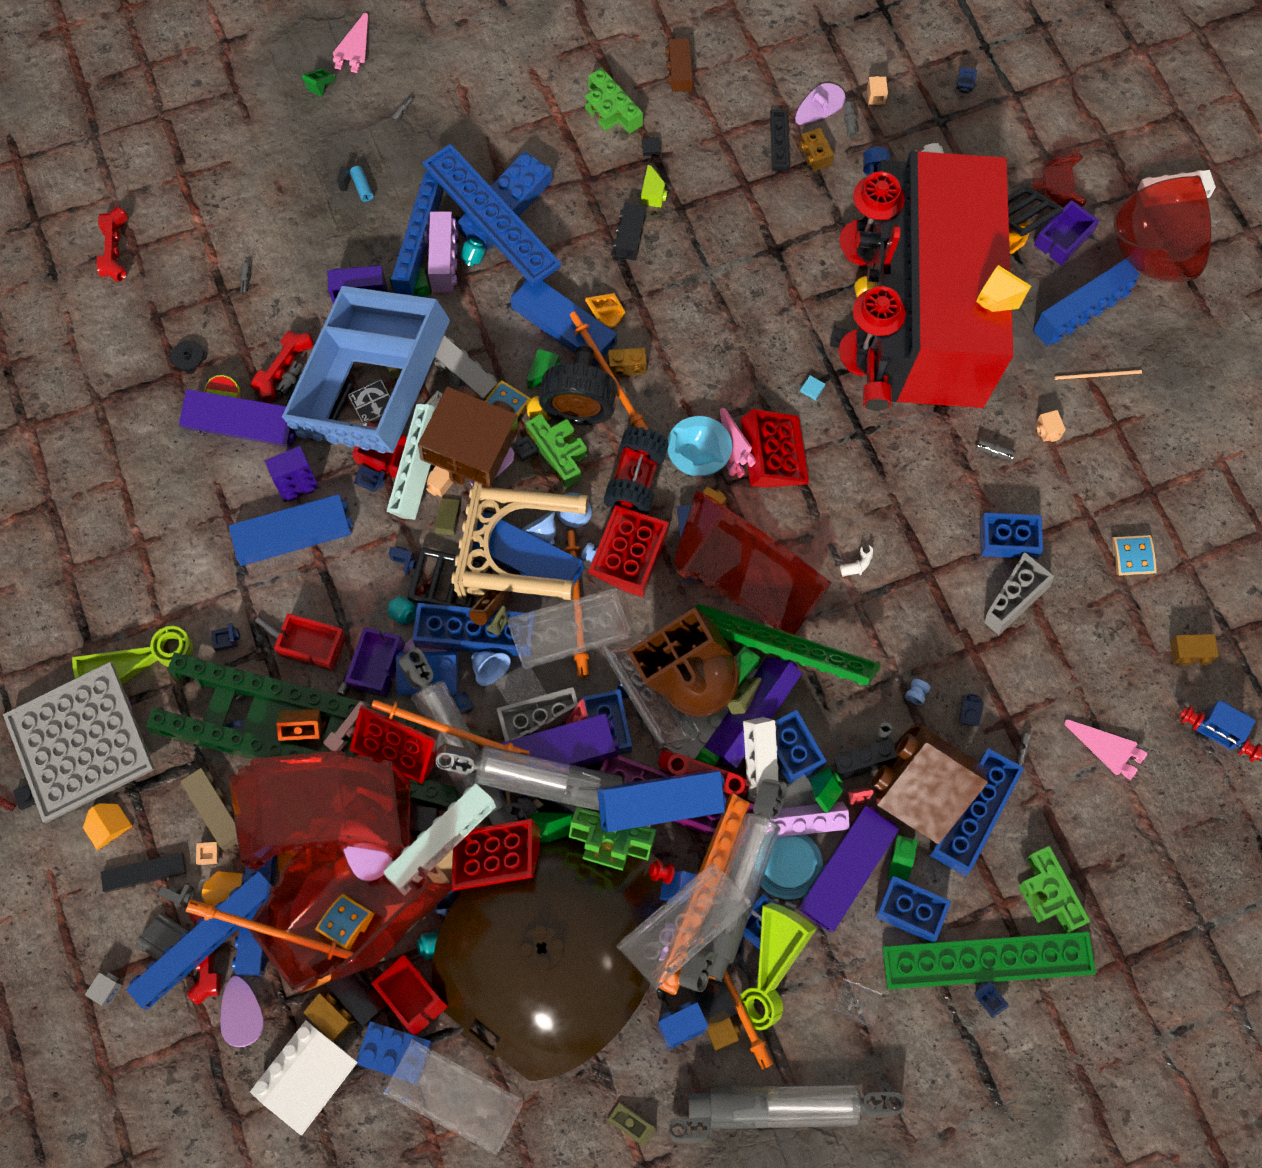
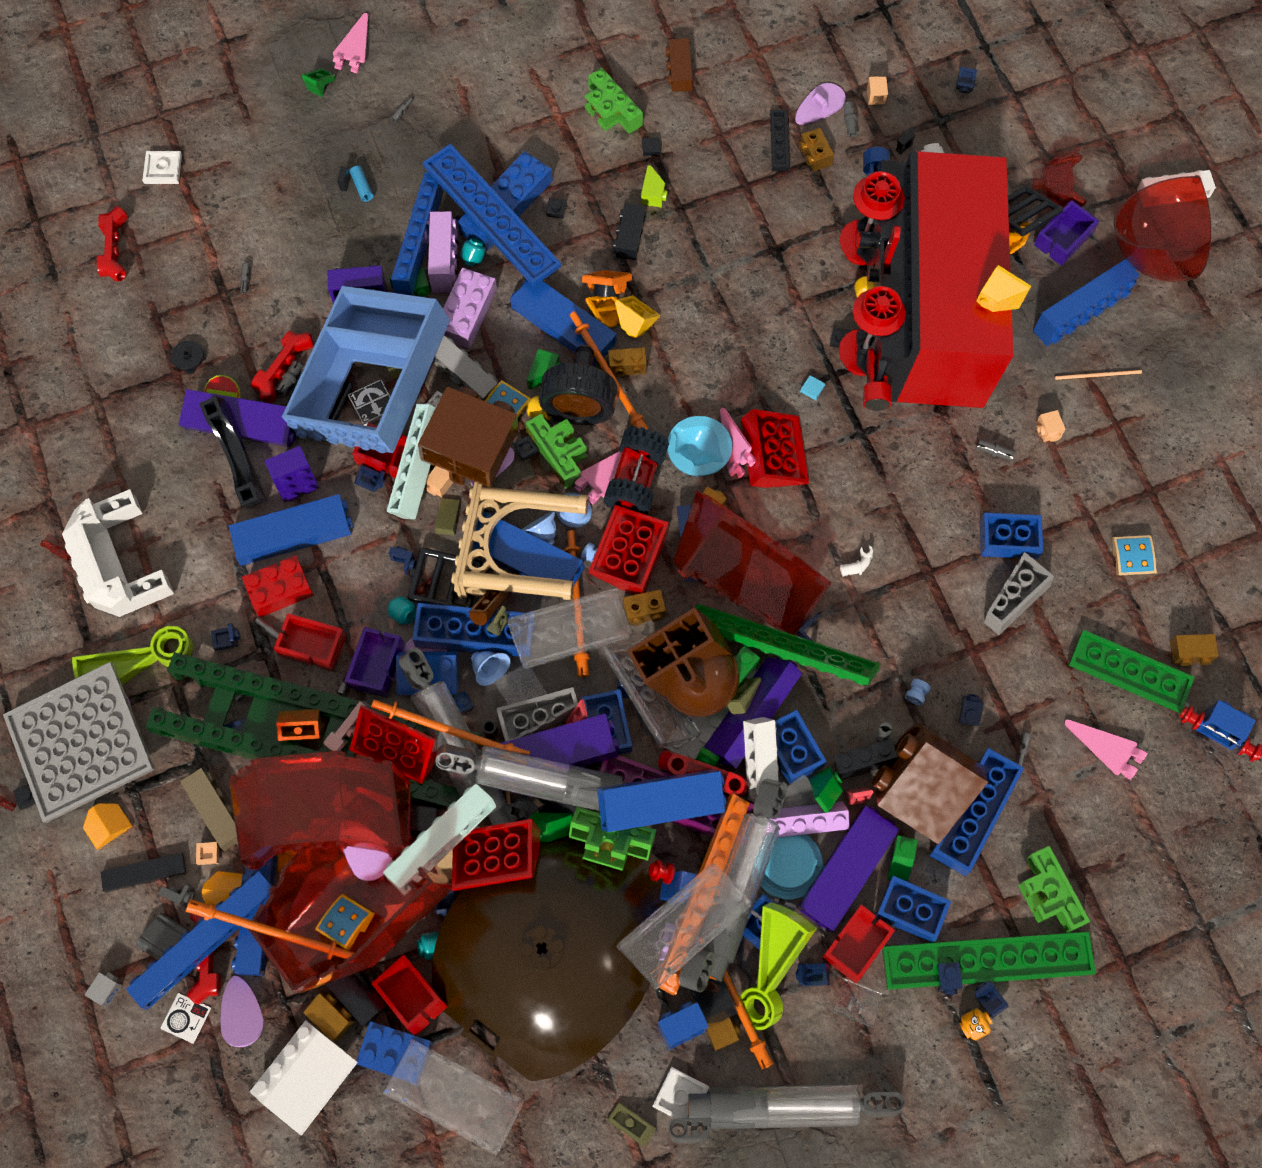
none -> clear red pin [40,540,71,561]
none -> white wedge [62,489,174,617]
none -> white tile [142,151,182,184]
none -> white sticker [161,993,211,1043]
none -> black arch [199,396,267,508]
none -> red piece [242,555,314,617]
none -> lavender brick [443,268,497,349]
none -> black hinge [482,720,498,738]
none -> black plate [546,198,567,219]
none -> bright pink flag [574,451,622,505]
none -> orange piece [582,270,632,297]
none -> yellow slope [615,295,660,338]
none -> pearl gold brick [623,589,666,626]
none -> white tile [652,1067,709,1127]
none -> dark blue bracket [796,963,830,987]
none -> dark blue bracket [797,614,820,641]
none -> red piece [822,905,895,984]
none -> black plate [896,131,915,155]
none -> dark blue bracket [937,962,963,995]
none -> light orange head [959,1008,993,1041]
none -> green plate [1068,630,1194,713]

